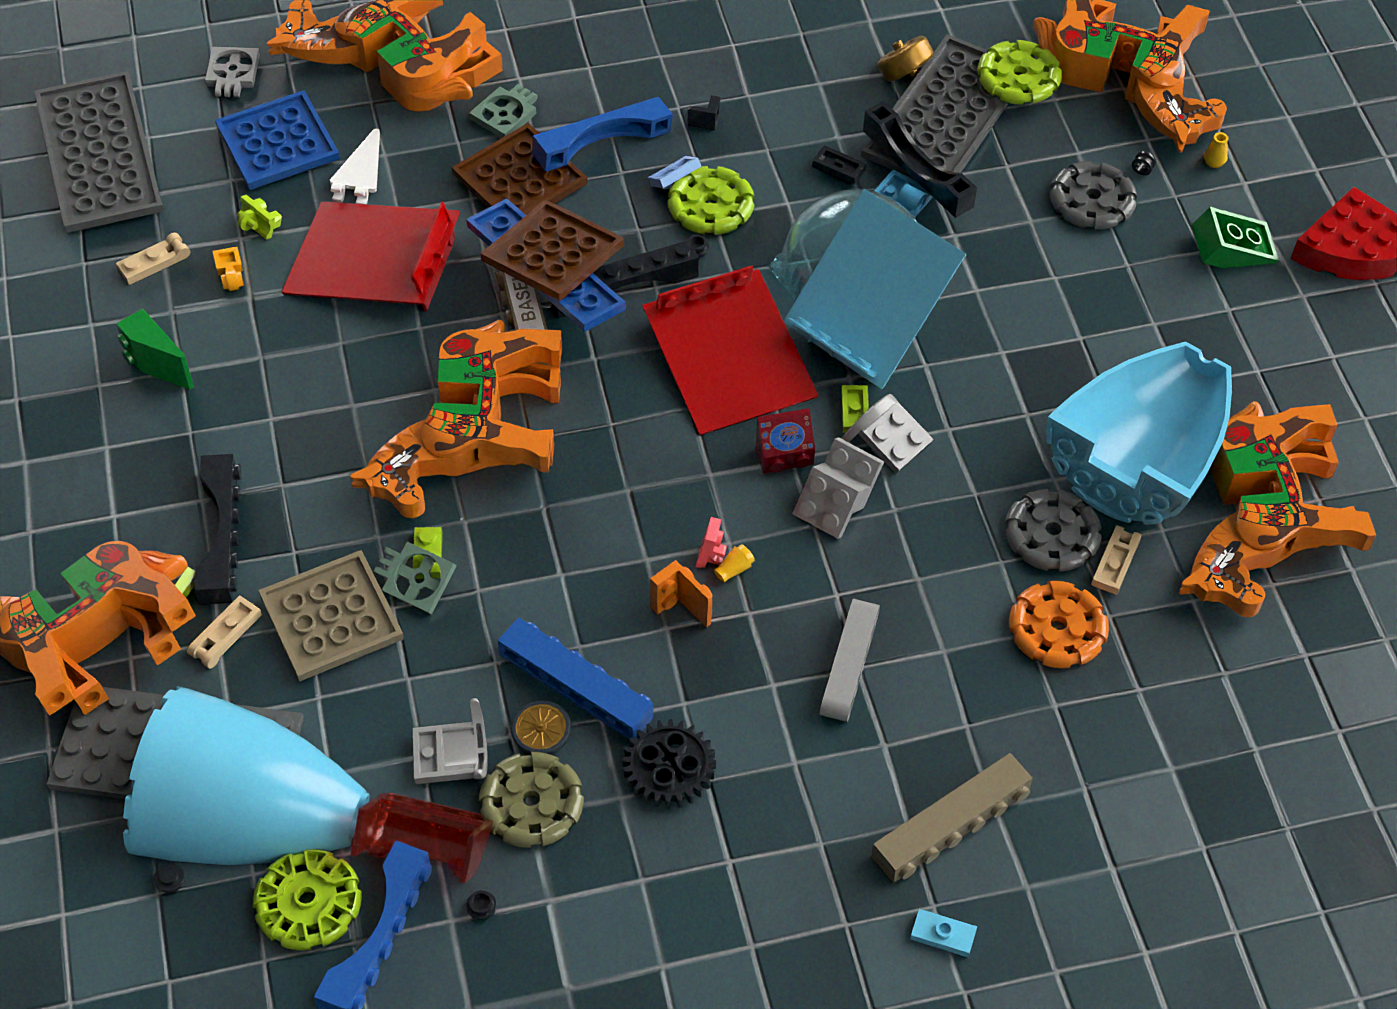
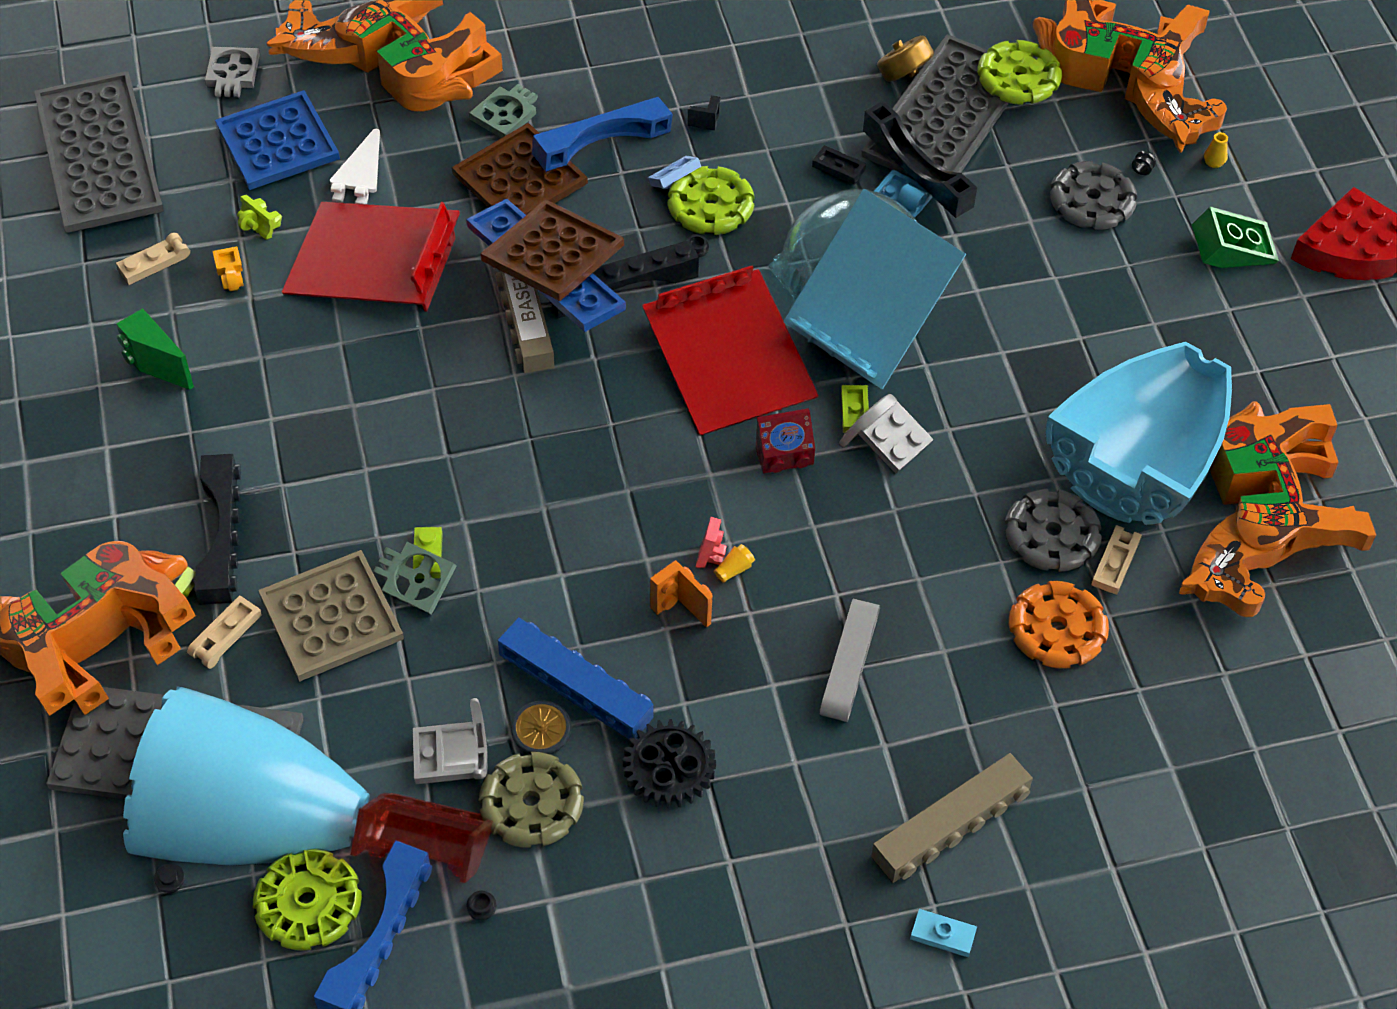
orange animal [350,320,562,518] -> none
light grey bracket [792,437,884,539] -> none

